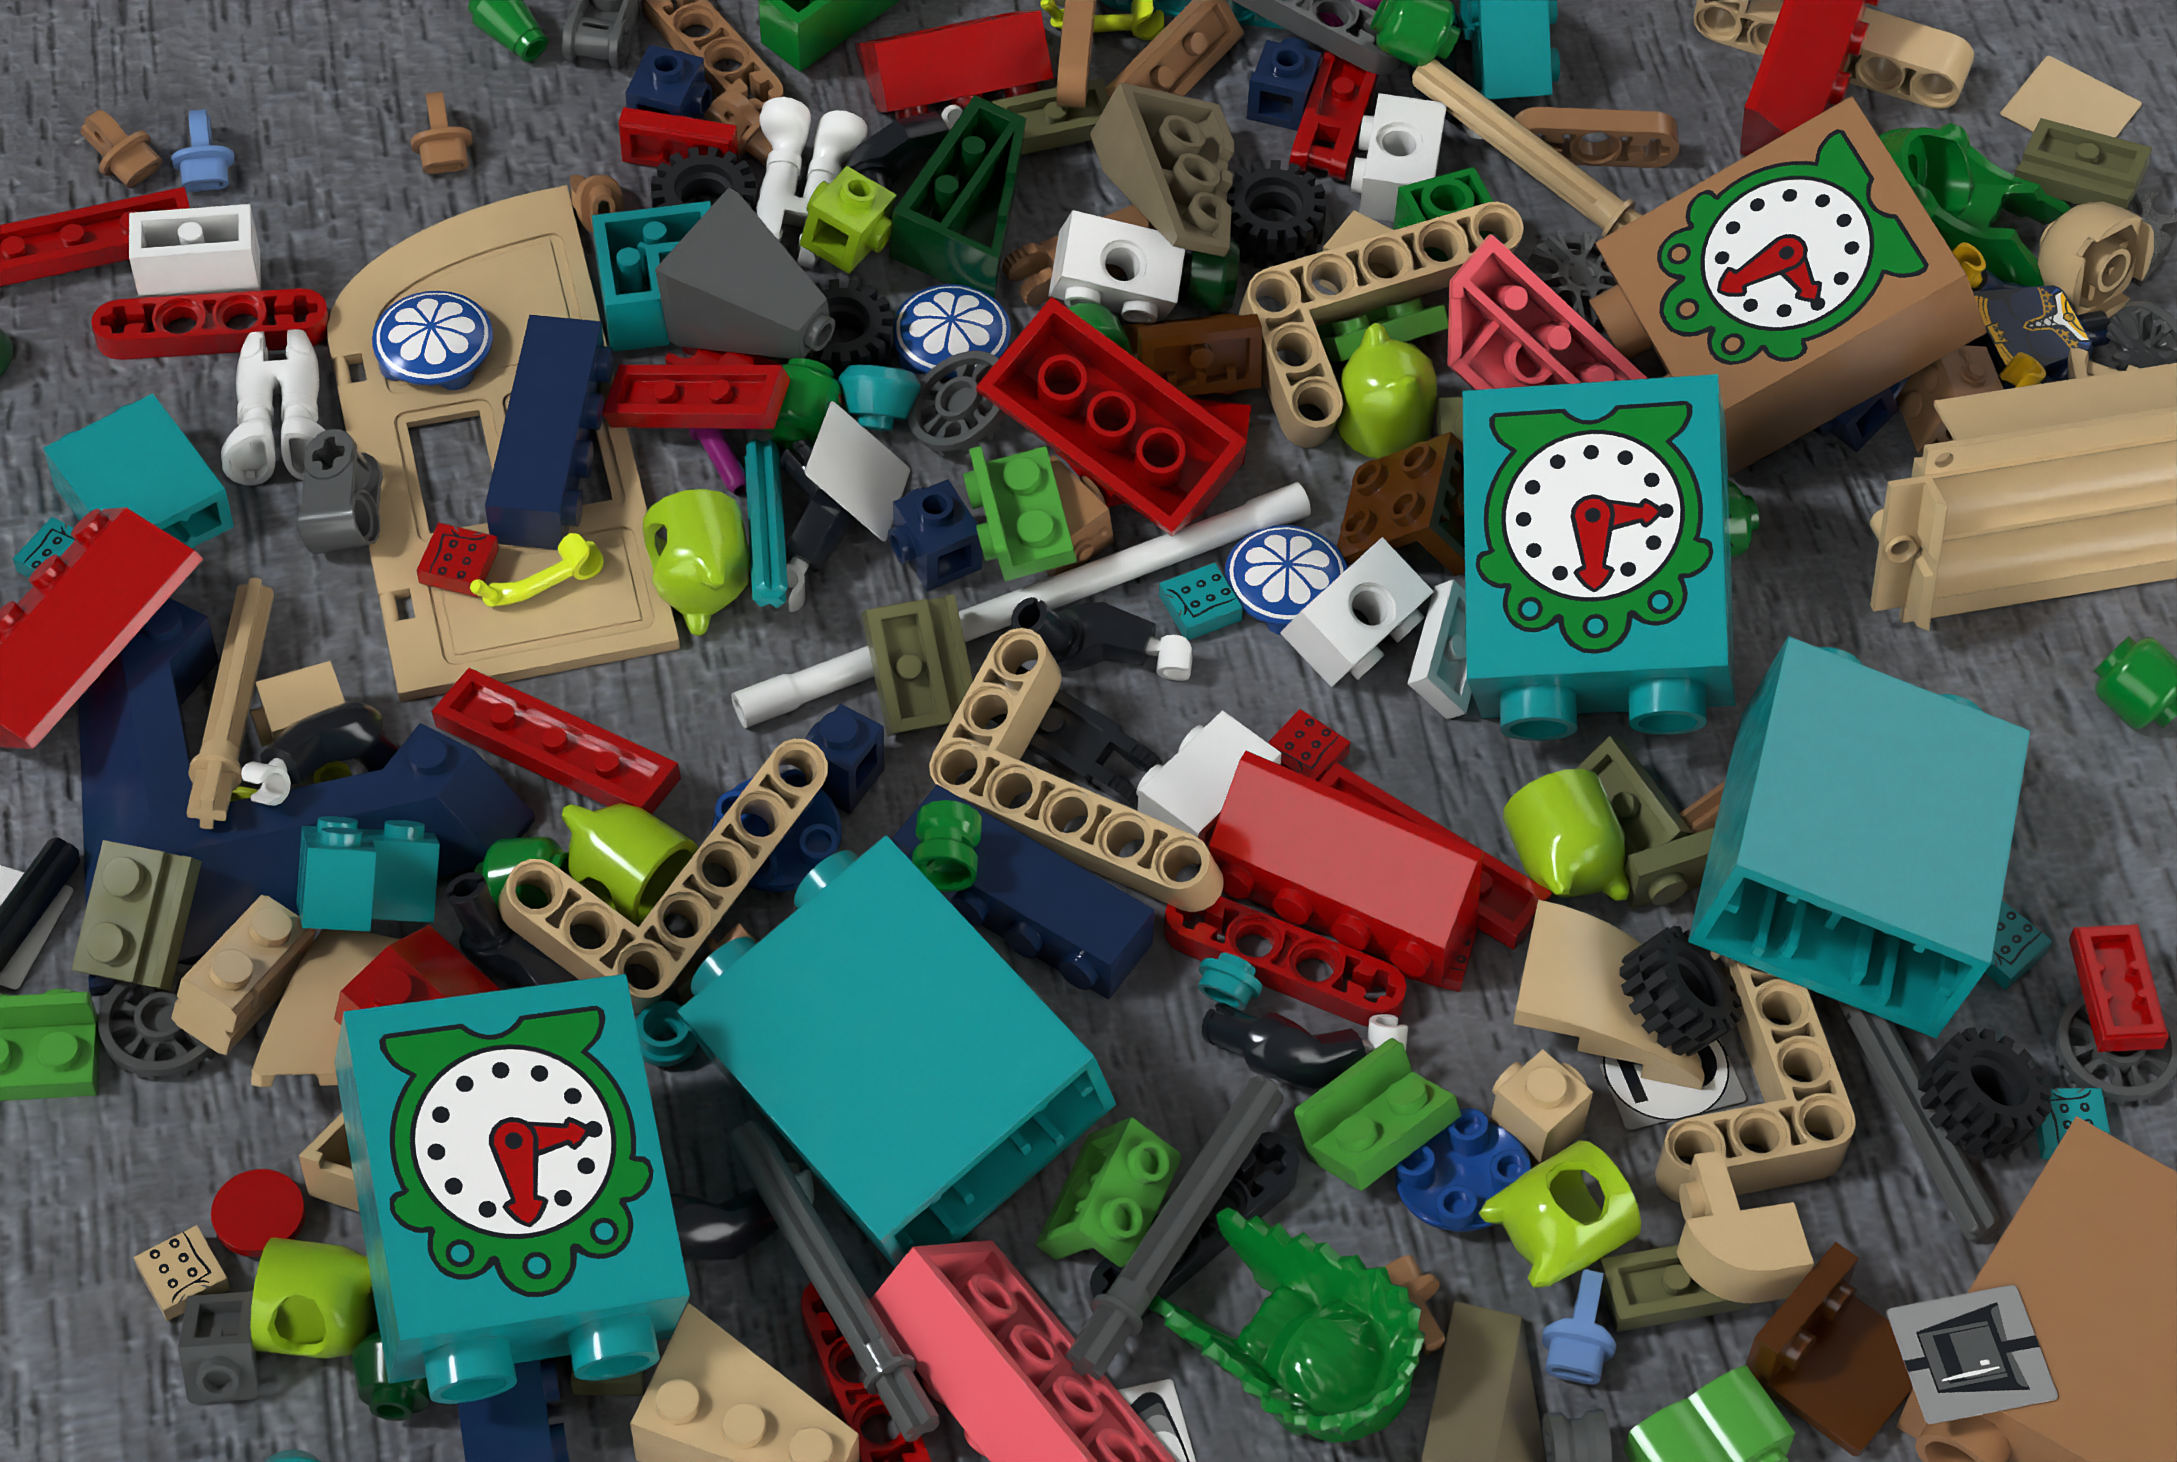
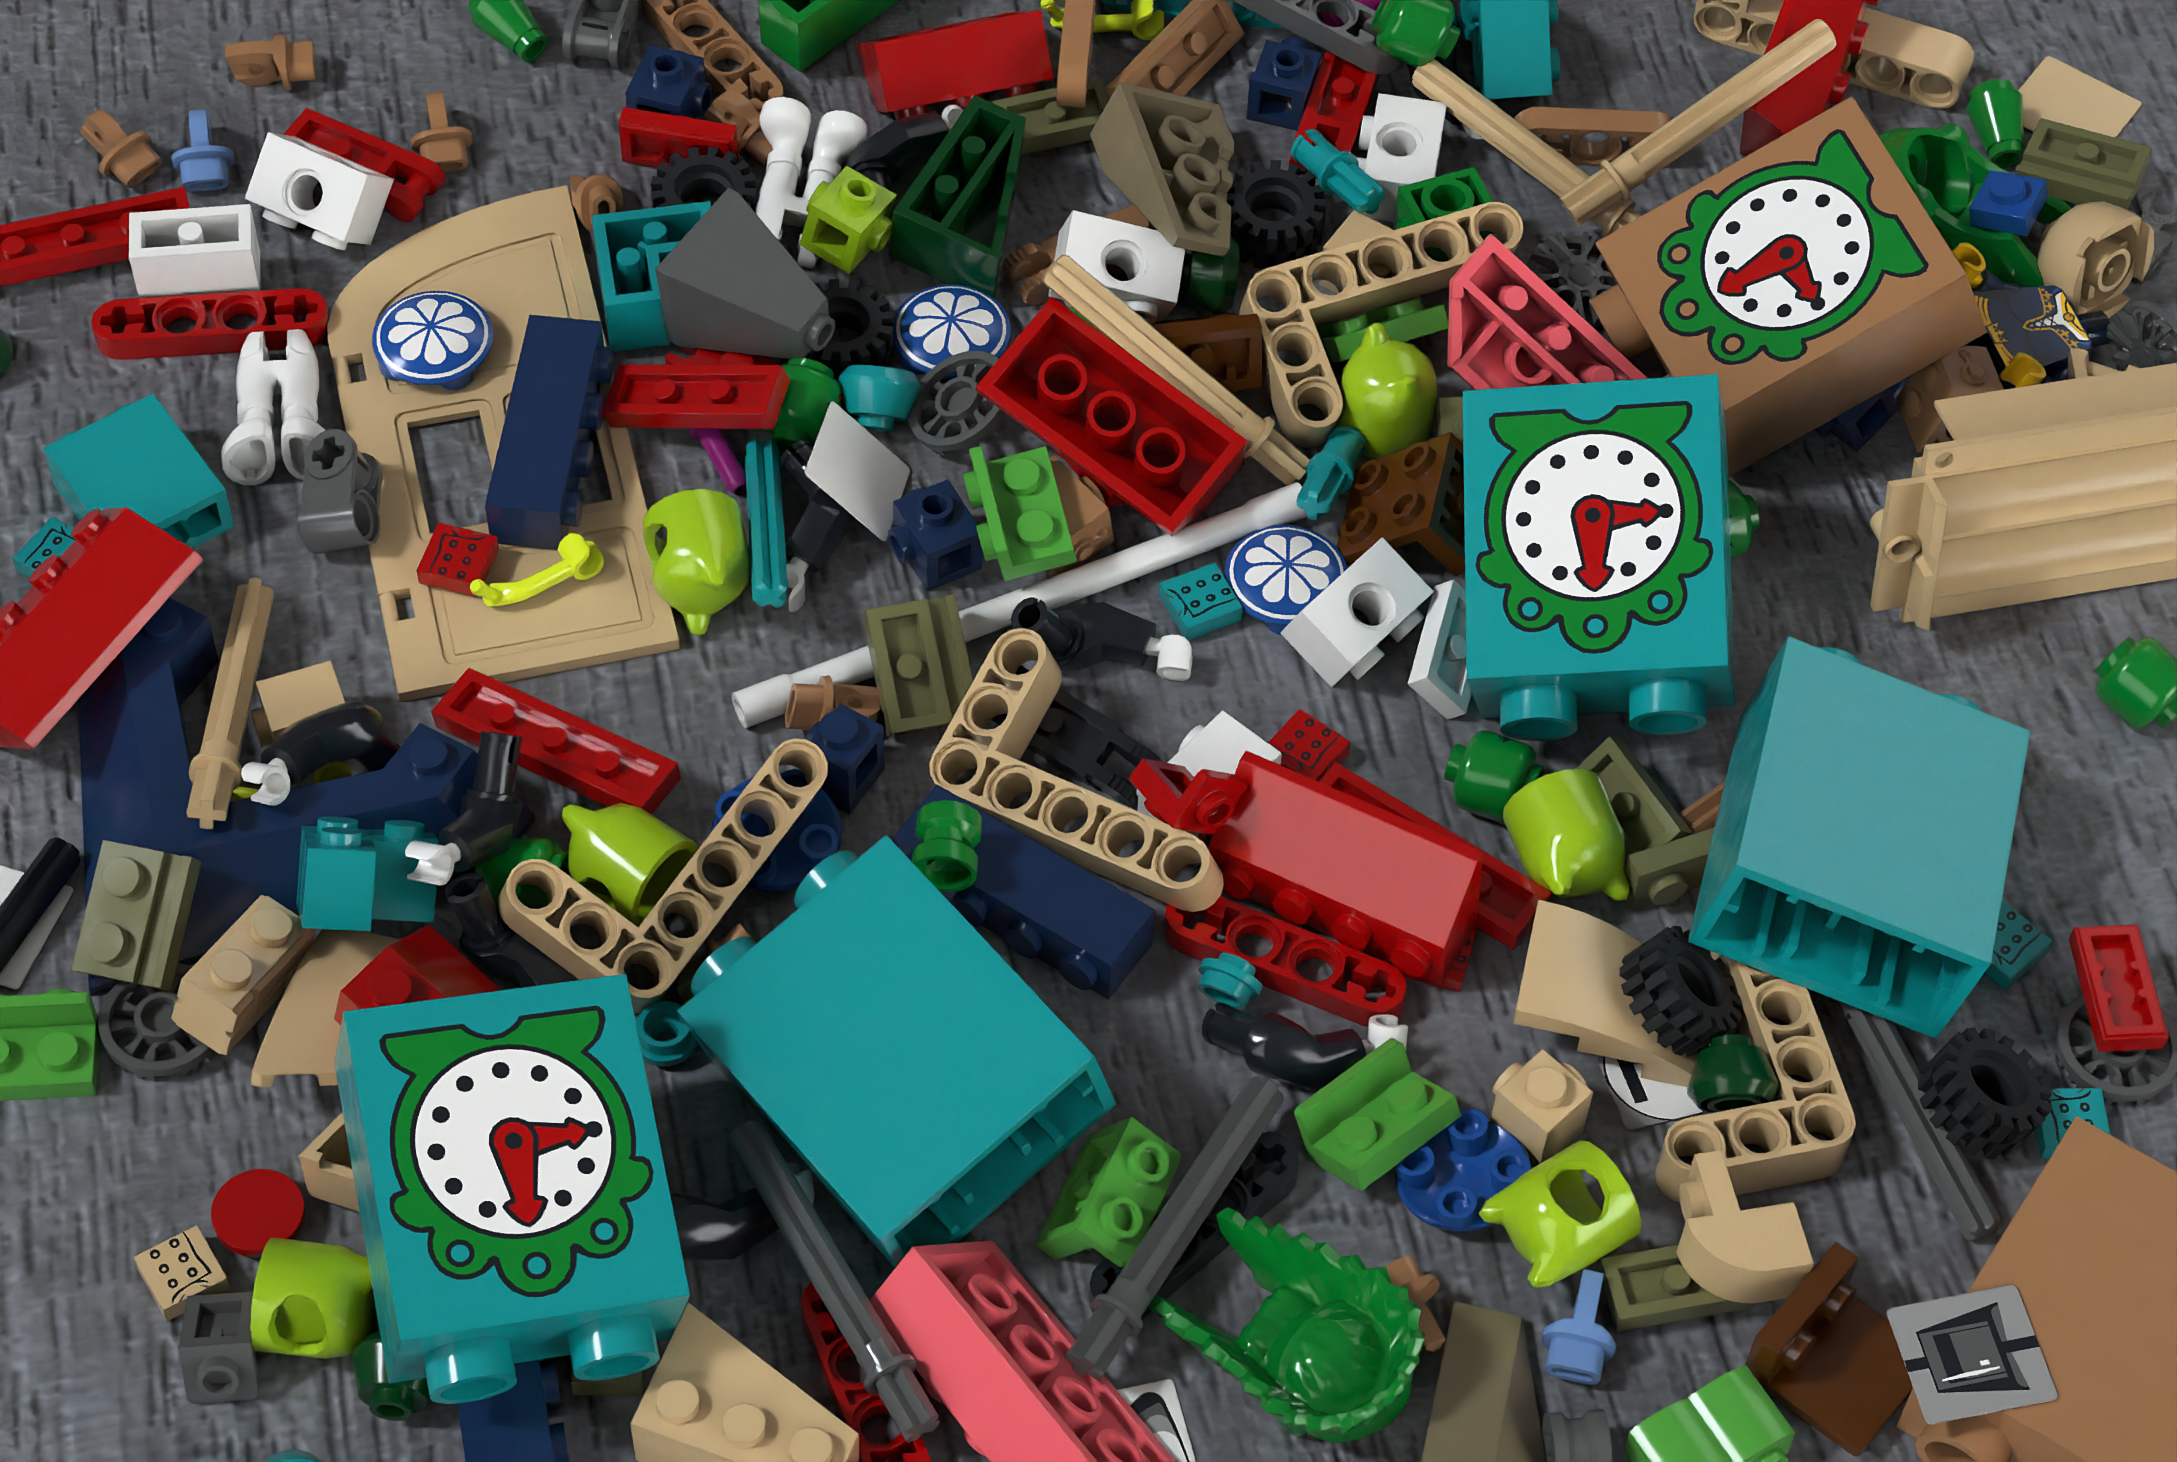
none -> medium nougat piece [225,34,316,91]
none -> white brick [244,132,394,250]
none -> red plate [283,108,446,223]
none -> black arm [405,731,523,886]
none -> medium nougat piece [785,675,880,730]
none -> tan axle [1043,255,1310,486]
none -> red bracket [1129,758,1247,835]
none -> teal axle [1291,129,1385,214]
none -> teal axle [1296,426,1366,520]
none -> green head [1444,730,1544,823]
none -> tan axle [1559,19,1836,227]
none -> dark green cone [1687,1035,1780,1113]
none -> green cone [1966,79,2024,169]
none -> blue plate [1969,170,2048,236]

